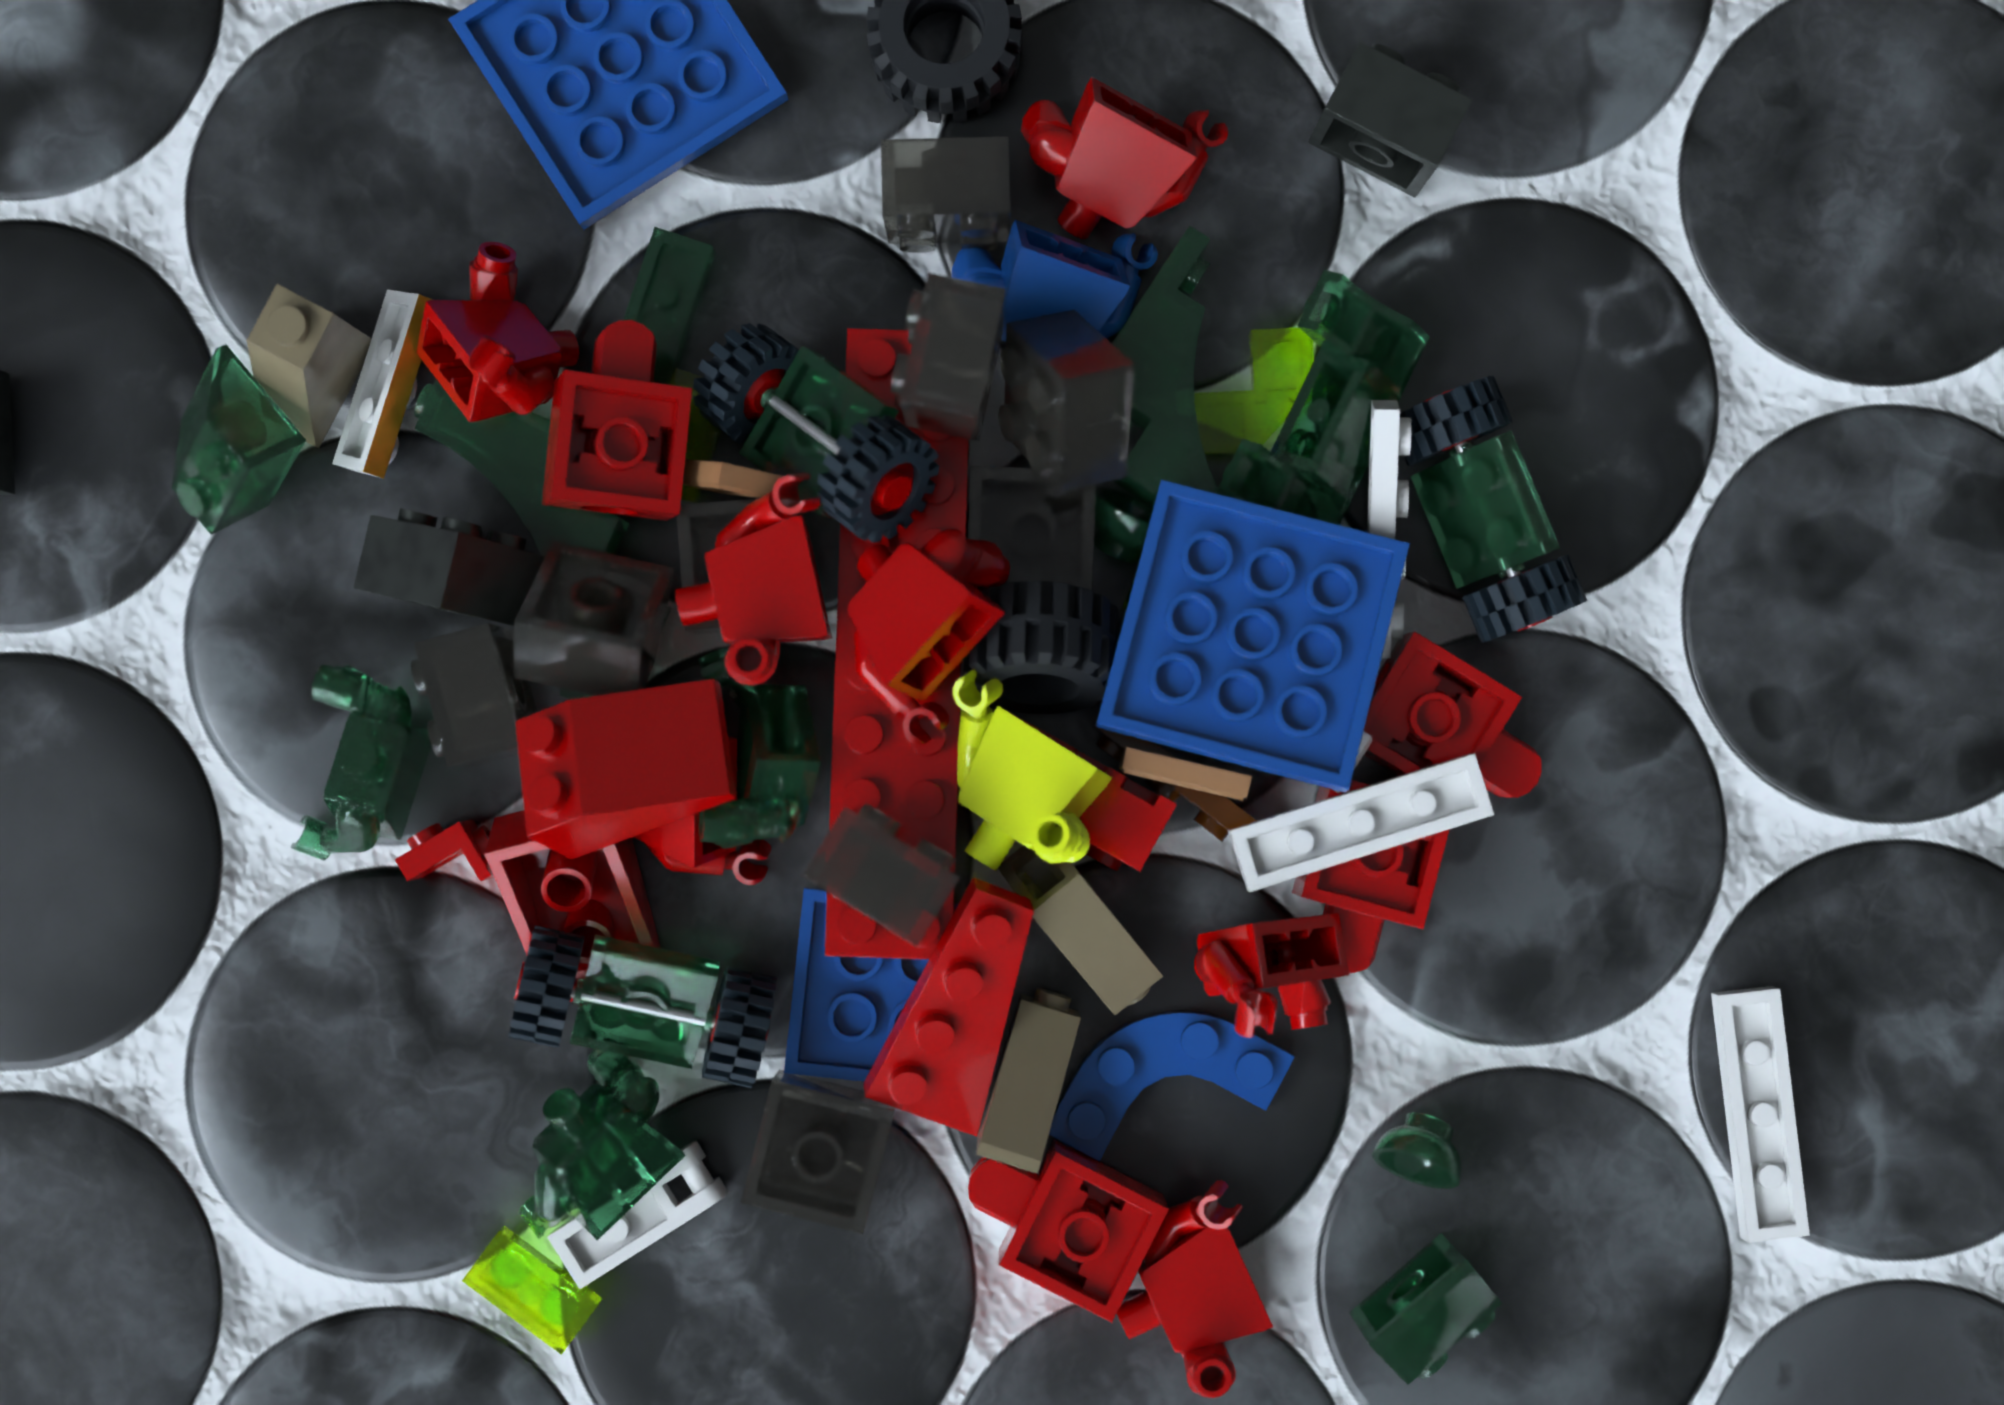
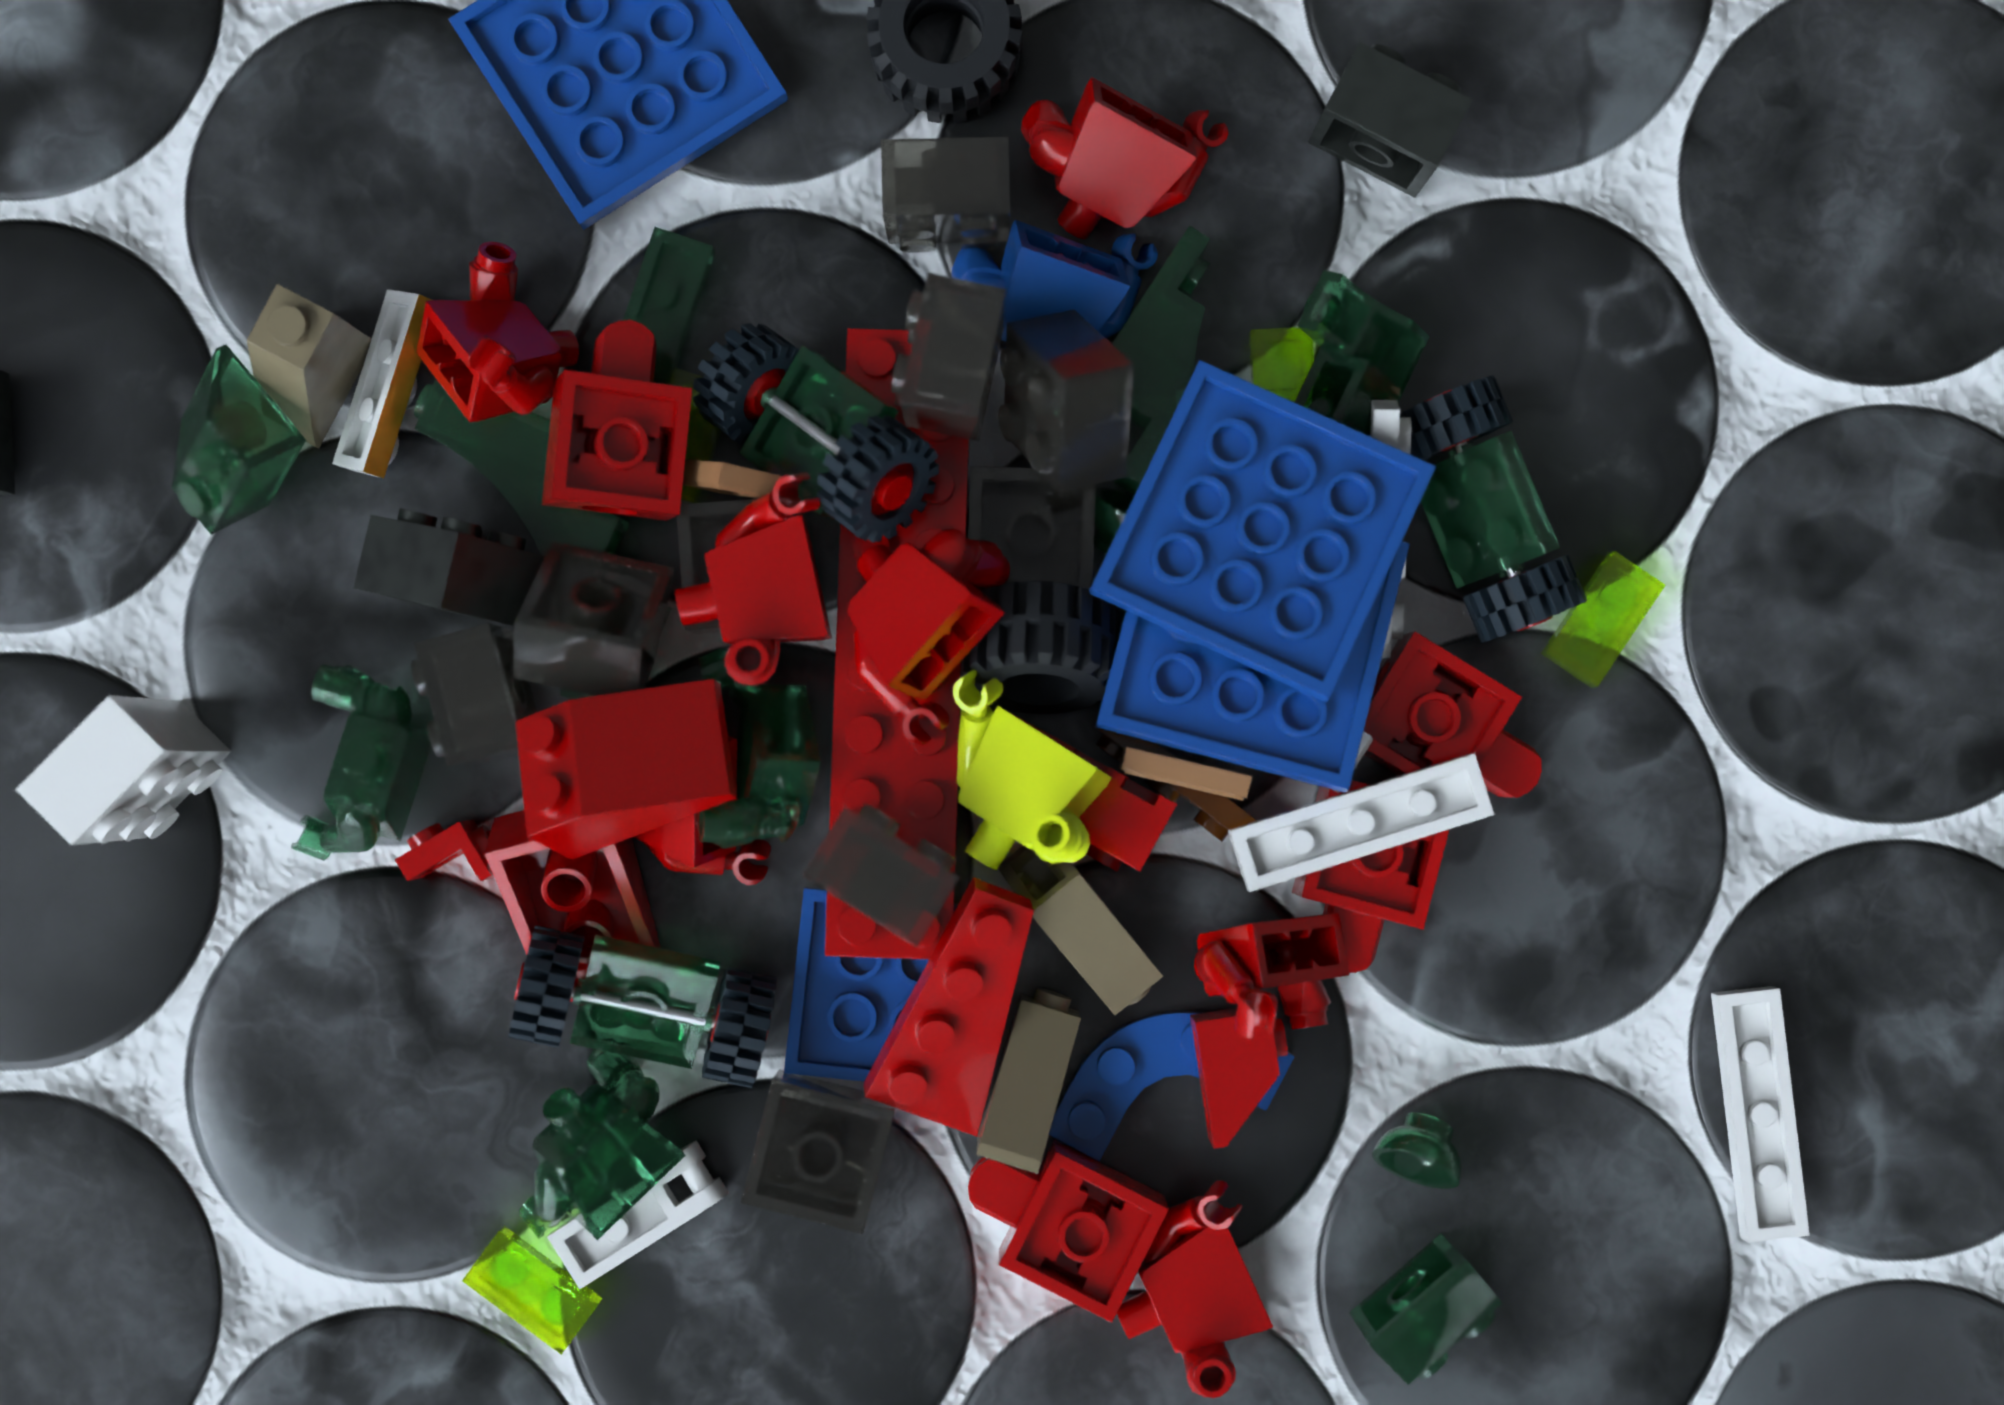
none -> white brick [16,695,231,845]
none -> blue plate [1090,360,1436,702]
none -> red slope [1190,1008,1288,1149]
none -> clear neon green plate [1540,551,1666,688]

